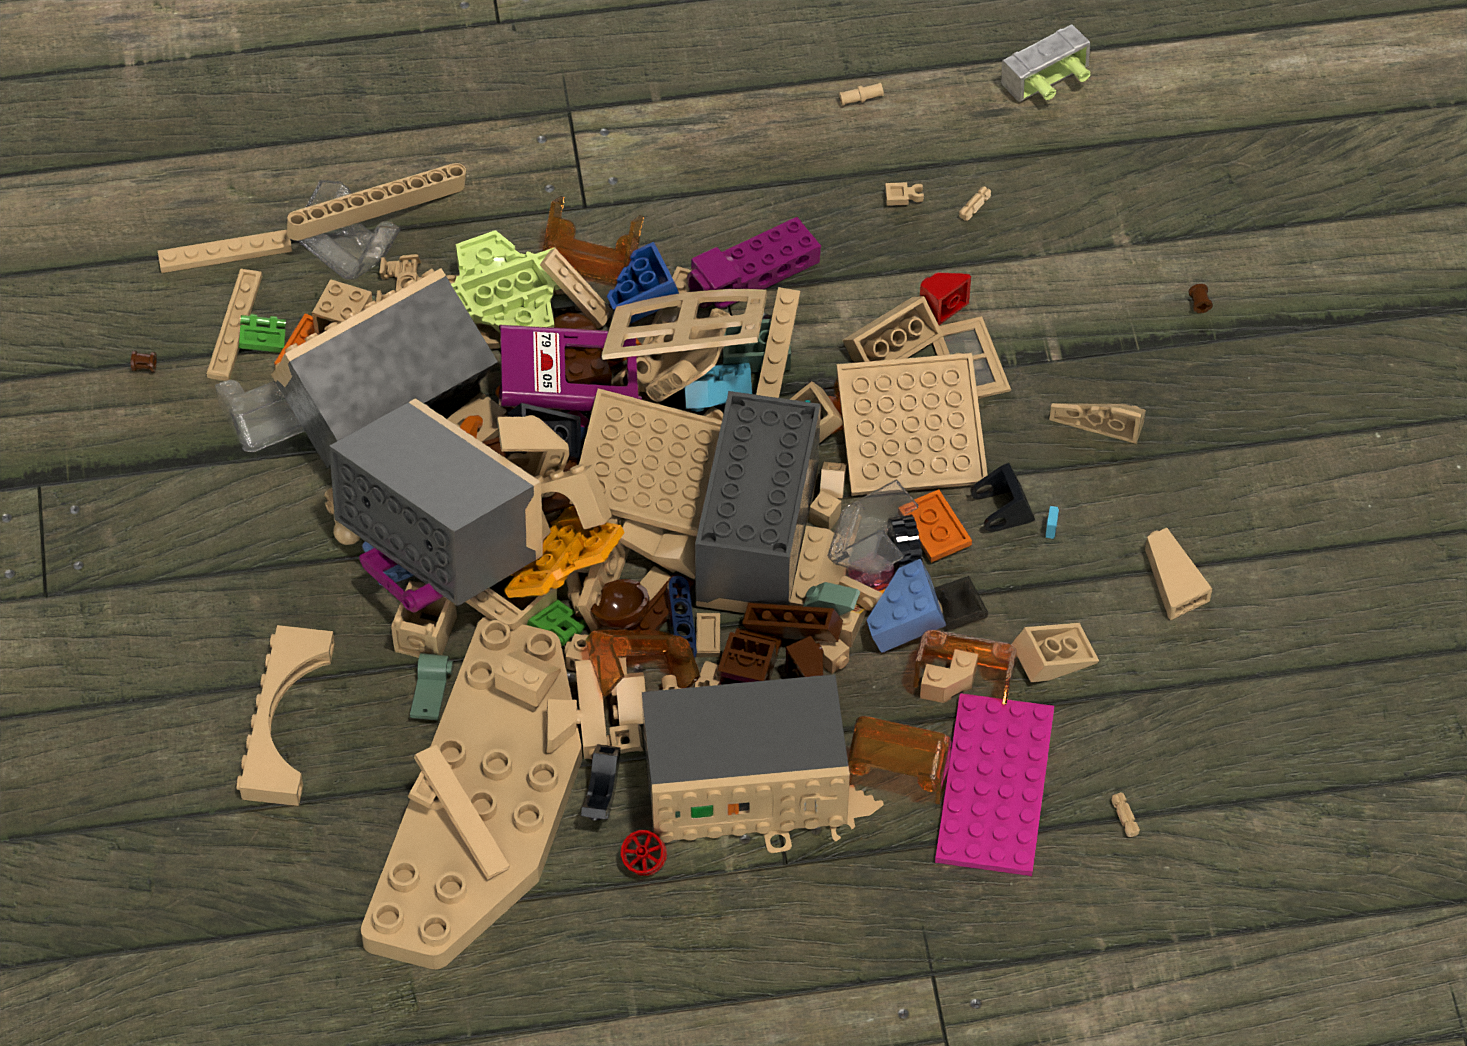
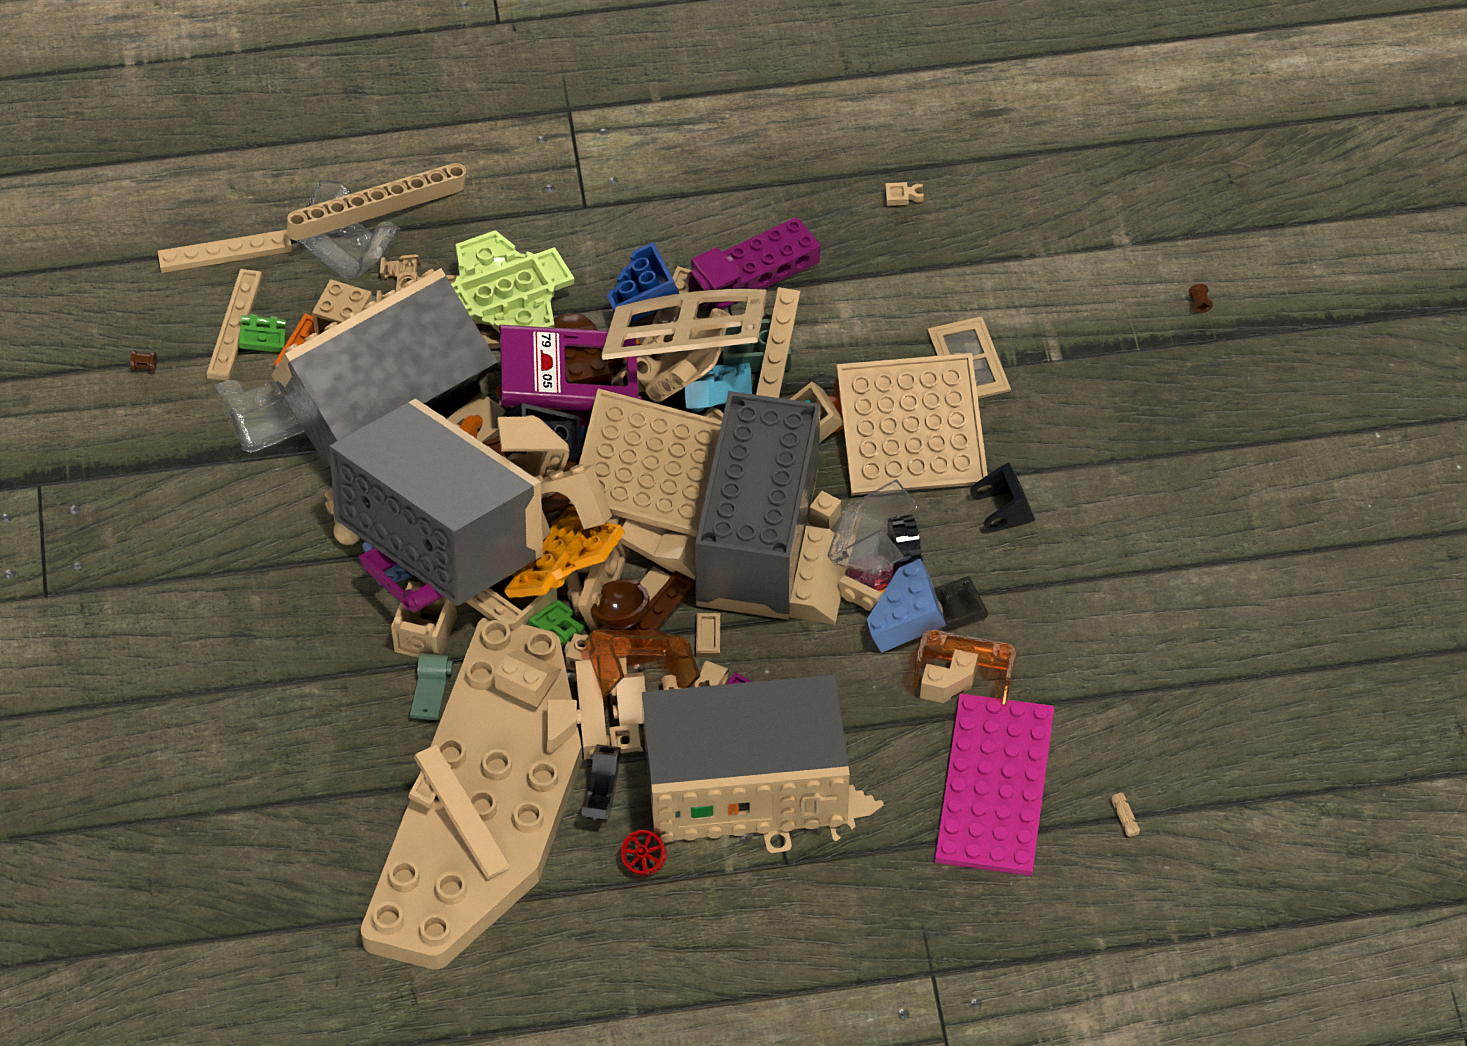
tan arch [237,625,335,806] -> none
tan plate [540,248,614,328] -> none
clear orange windscreen [542,196,644,284] -> none
pearl dark grey piece [552,290,576,318] -> none
dark blue beam [666,576,697,665] -> none
reddish brown bracket [717,628,782,682] -> none
reddish brown brick [742,603,843,642] -> none
reddish brown slope [785,636,824,679] -> none
sand green slope [803,582,860,616] -> none
tan brick [815,639,849,674] -> none
tan slope [820,462,847,499] -> none
tan pin [839,83,884,106] -> none
tan slope [839,605,867,647] -> none
tan slope [842,296,944,363] -> none
clear orange windscreen [848,716,951,805] -> none
orange plate [898,489,972,563] -> none
red slope [920,272,971,325] -> none
tan axle [959,186,991,221] -> none
flat silver piece [1001,24,1090,102] -> none
tan slope [1011,623,1099,682] -> none
medium azure tile [1045,506,1059,539] -> none
tan wedge [1049,403,1146,444] -> none
tan slope [1145,528,1212,620] -> none

